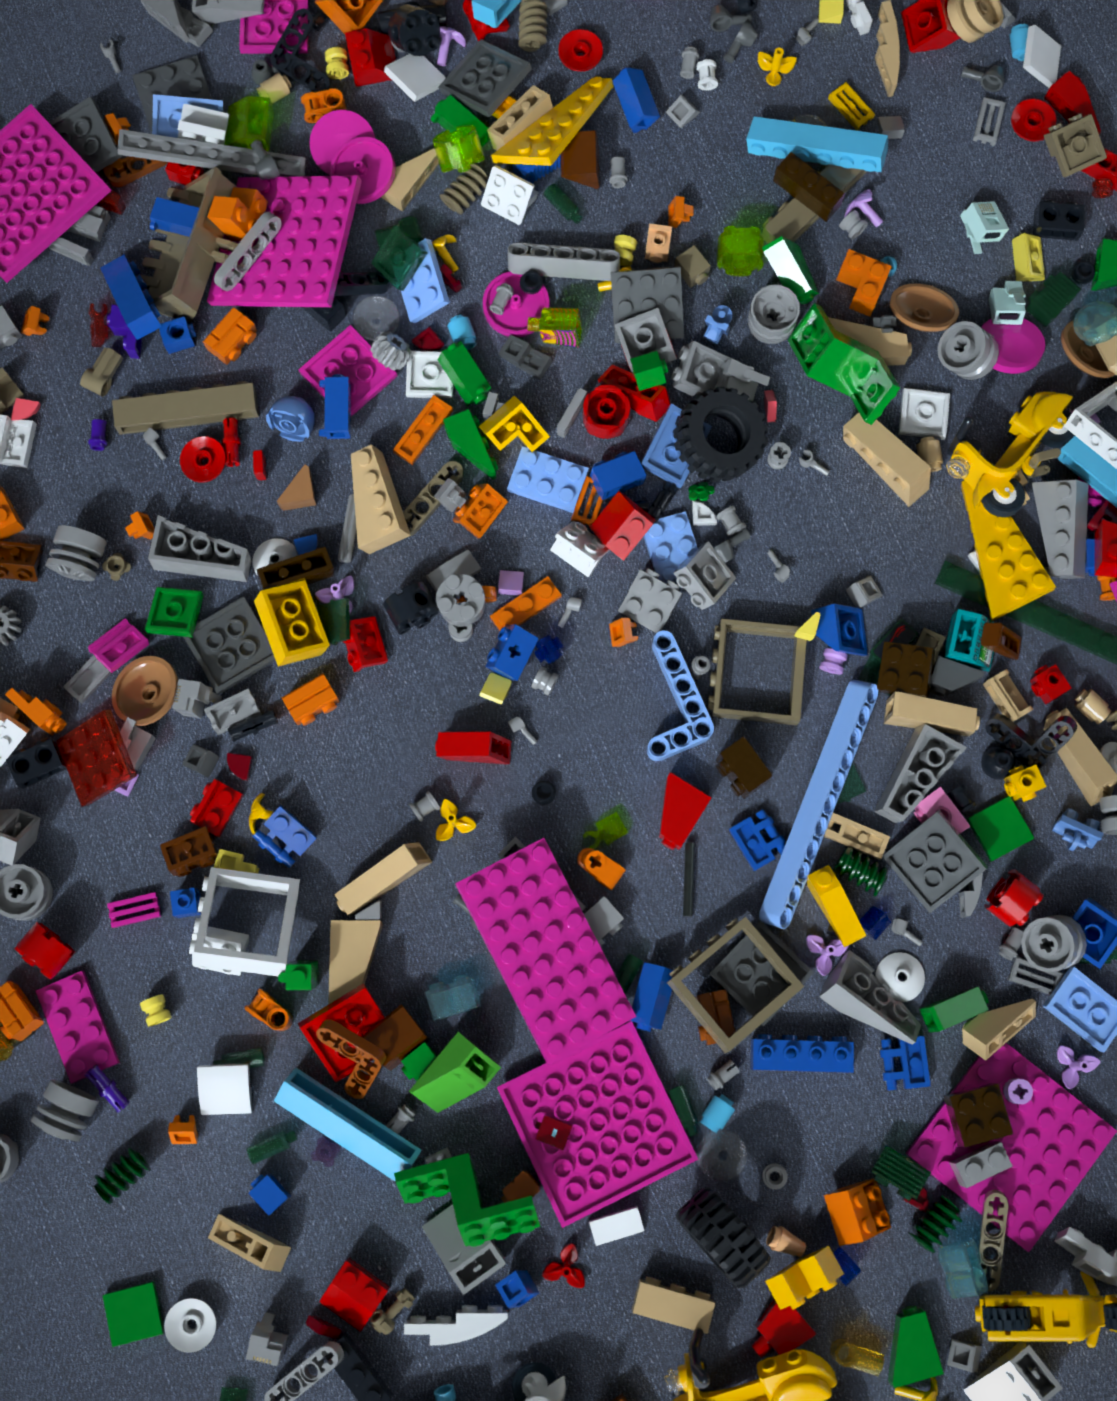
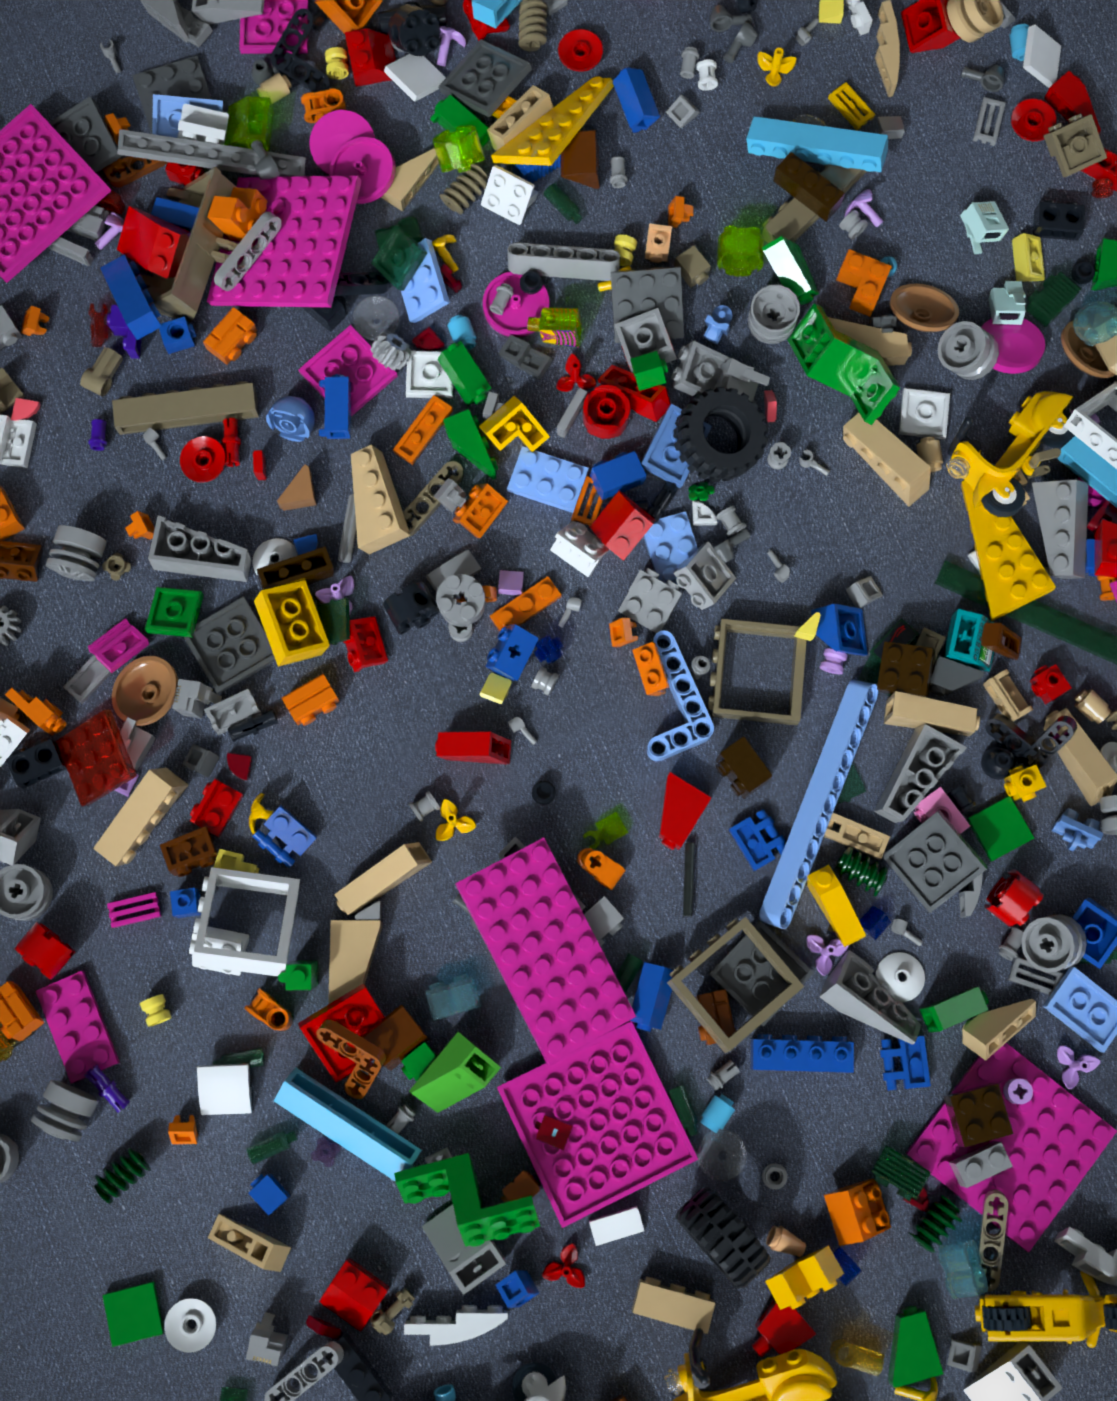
none -> tan wedge [93,768,188,866]
none -> lavender plant [95,212,124,250]
none -> red slope [117,206,191,279]
none -> red plant [556,353,596,392]
none -> orange bracket [632,642,669,696]

